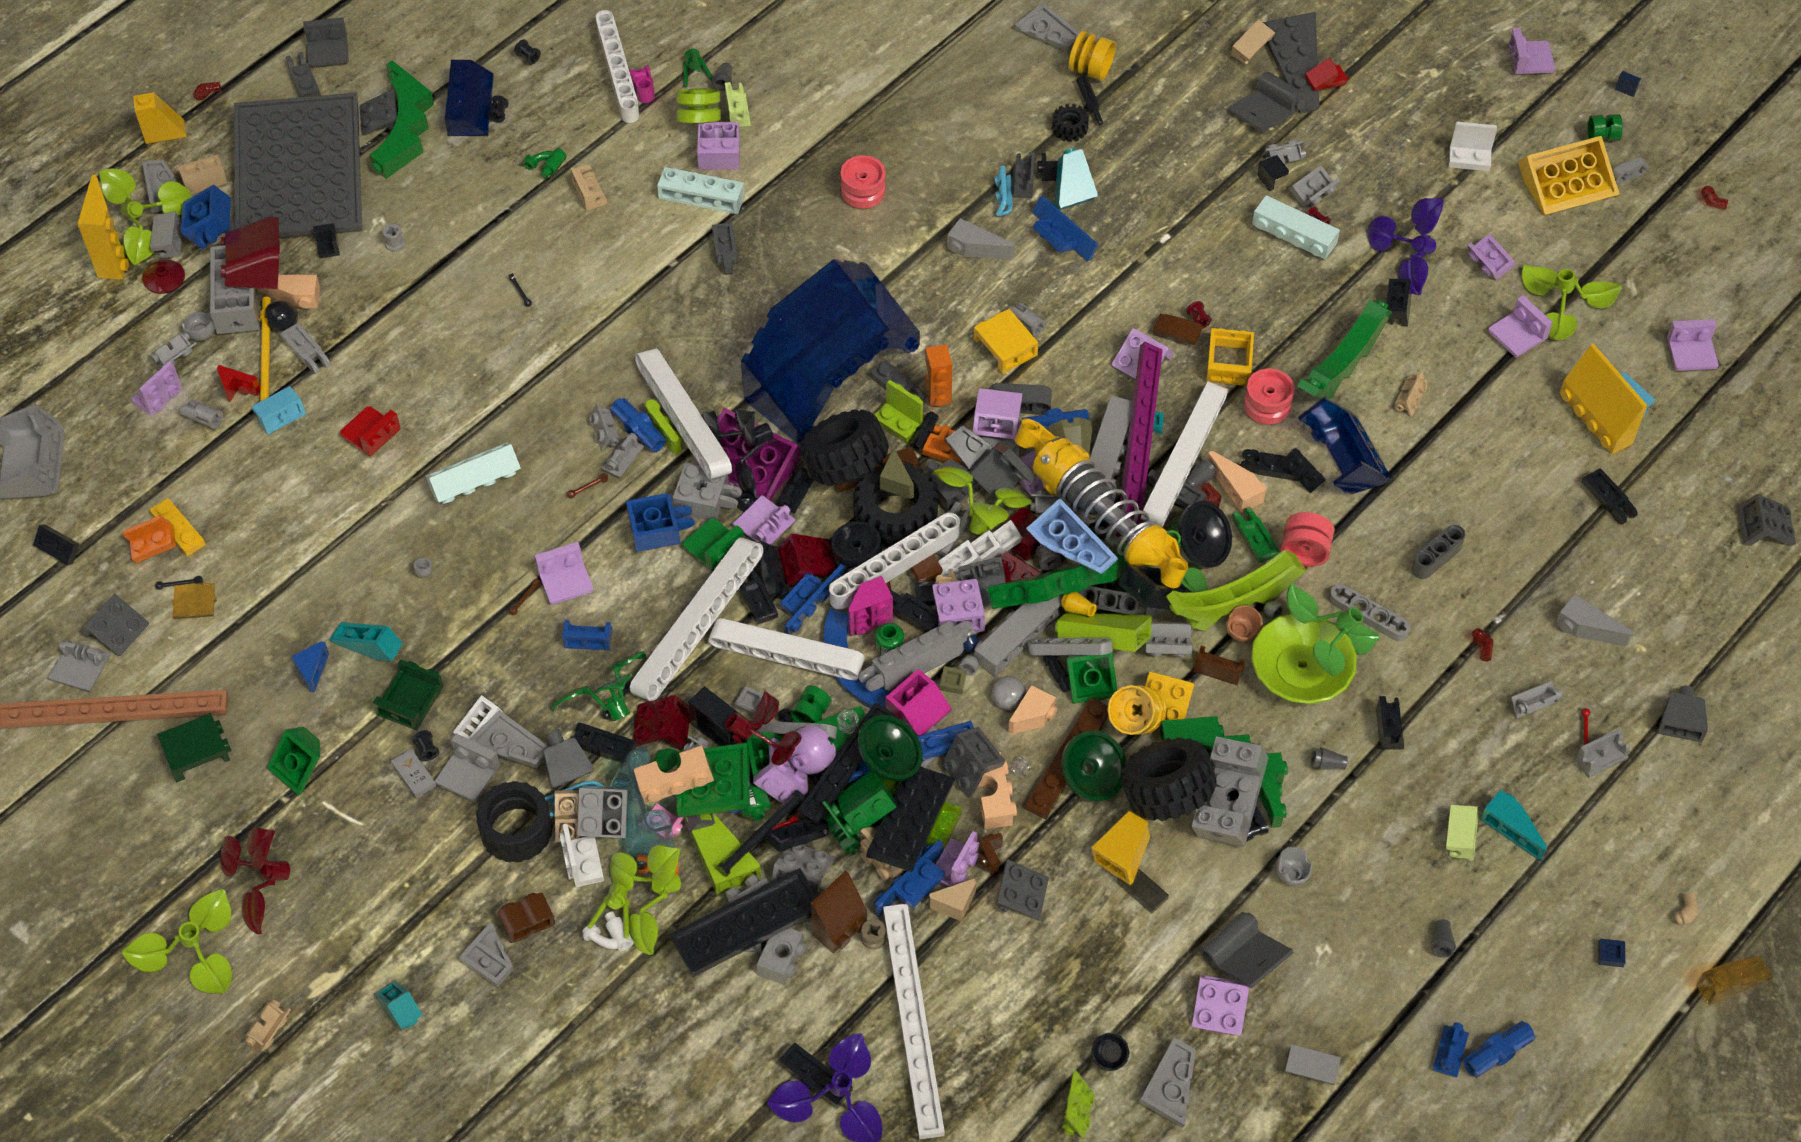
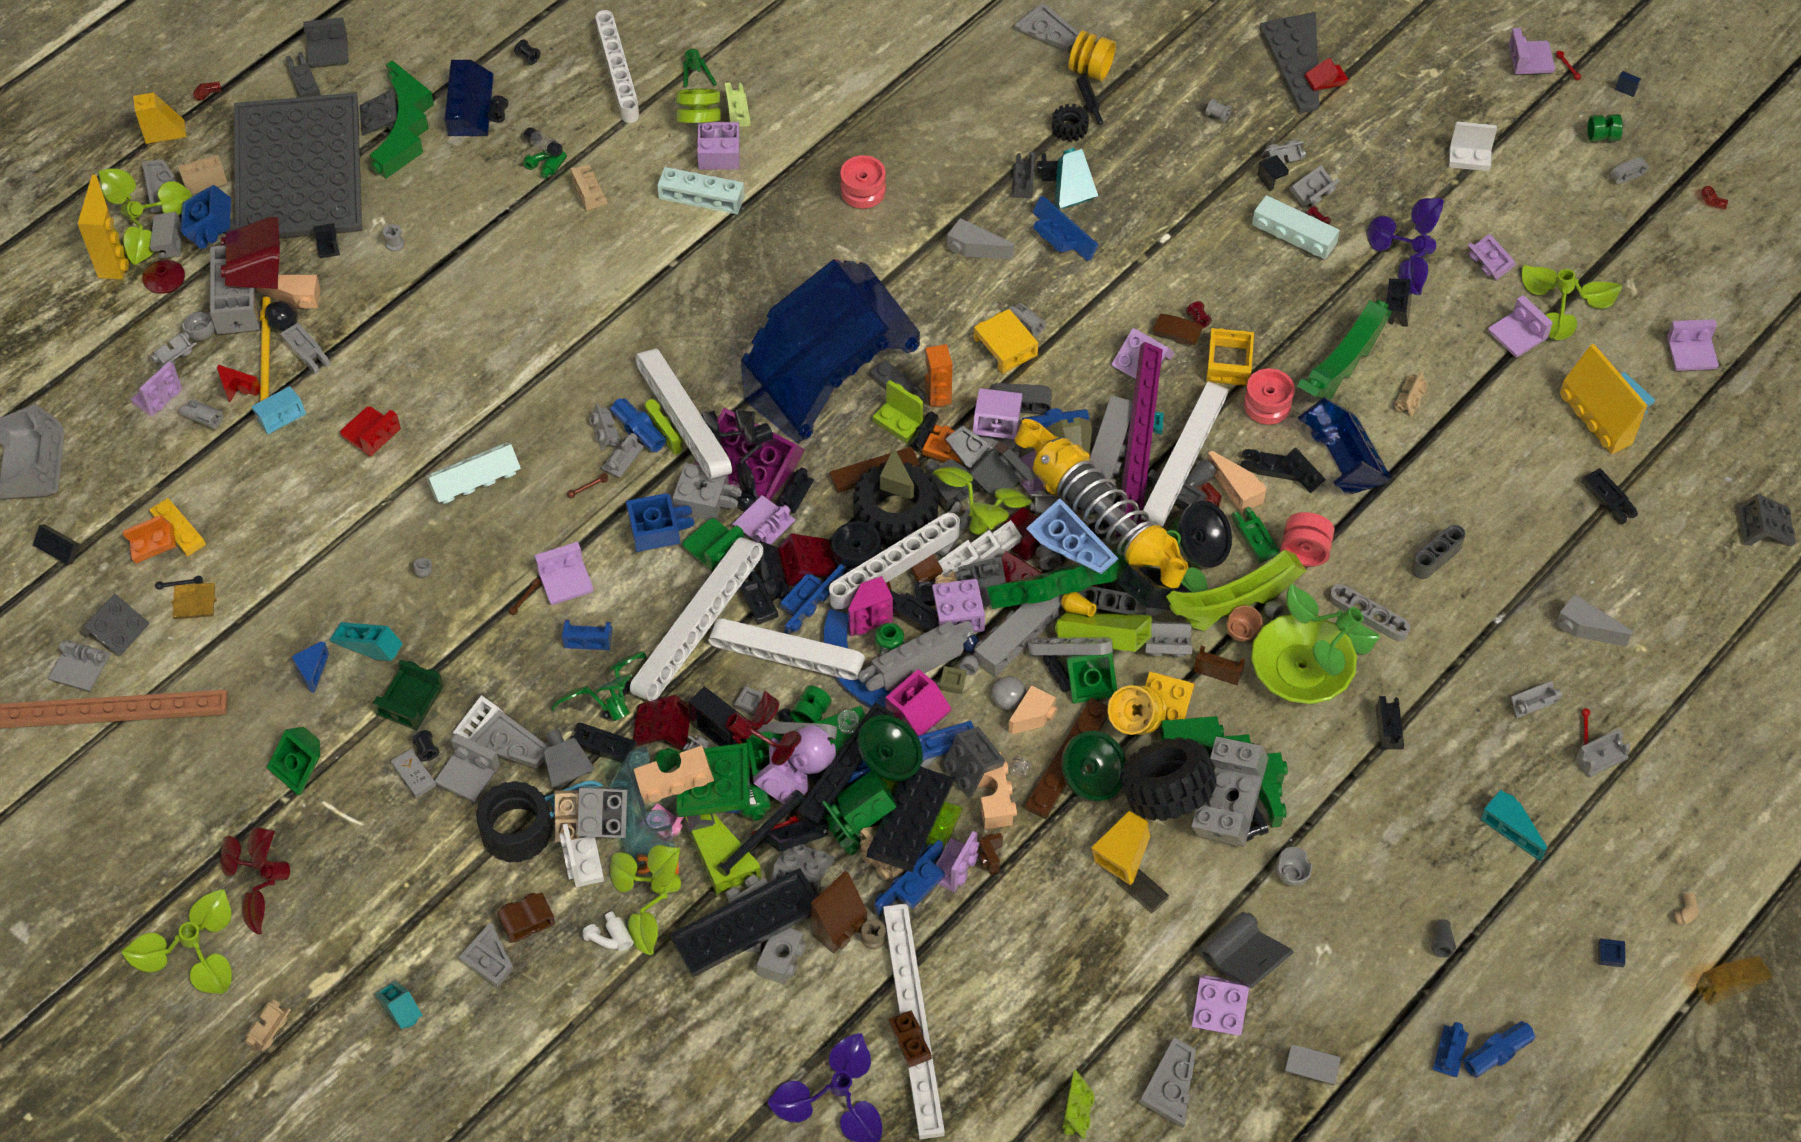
dark green panel [157,713,232,783] -> none
black hinge [508,273,532,307] -> none
lime plant [588,884,630,939] -> none
dark pink piece [629,65,655,103] -> none
dark grey cone [712,63,732,91] -> none
dark grey hinge [712,223,737,275] -> none
black plate [778,1042,853,1109] -> none
black tyre [800,409,889,486] -> none
tan slope [929,879,976,922] -> none
medium azure piece [995,165,1013,216] -> none
dark grey hinge [996,859,1049,921] -> none
black hair [1091,1033,1130,1071] -> none
dark grey door [1228,72,1306,133] -> none
tan hinge [1231,19,1275,65] -> none
dark grey cone [1311,747,1348,770] -> none
yellowish green hinge [1446,805,1478,860] -> none
clear red arm [1472,628,1494,662] -> none
yellow slope [1518,136,1619,215] -> none
dark grey torso [1657,685,1708,743] -> none
none -> piece [524,127,563,157]
none -> reddish brown slope [888,1010,932,1068]
none -> light grey bush [1205,98,1232,123]
none -> red hinge [1556,51,1581,81]

